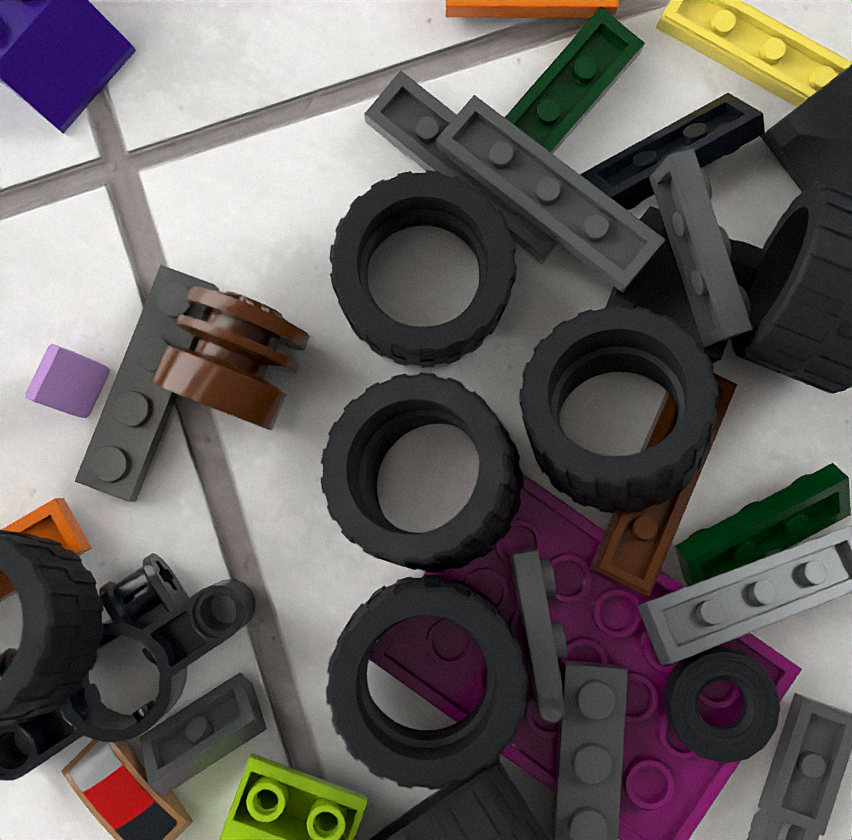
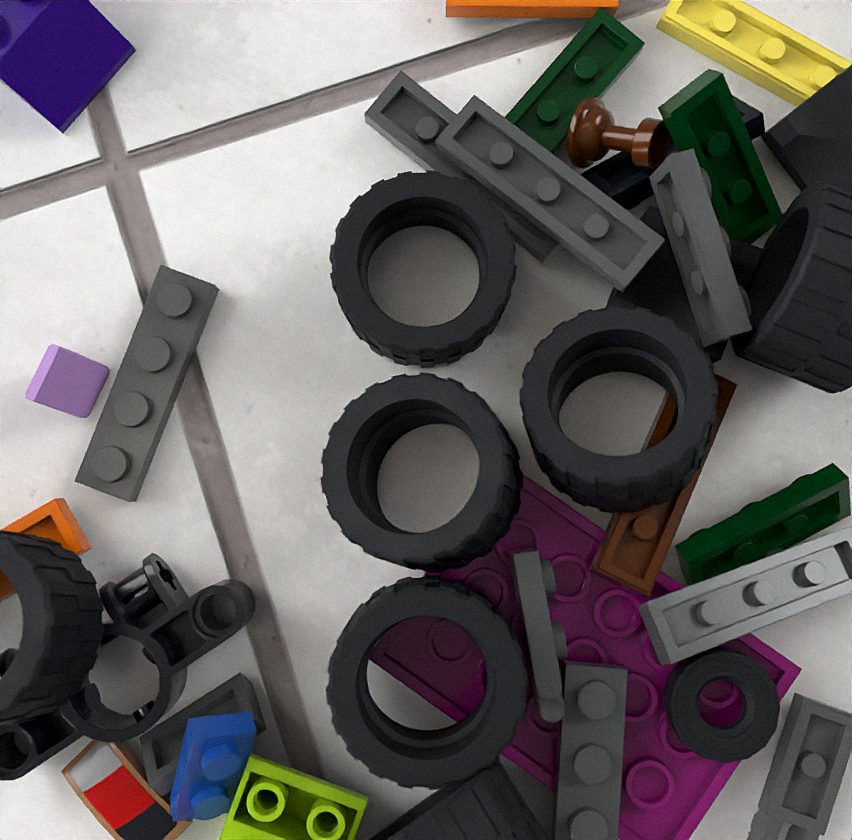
reddish brown wheel [151,285,310,431] -> none
none -> blue plate [169,711,257,822]
none -> reddish brown piece [567,97,670,170]
none -> dark green plate [658,69,783,244]

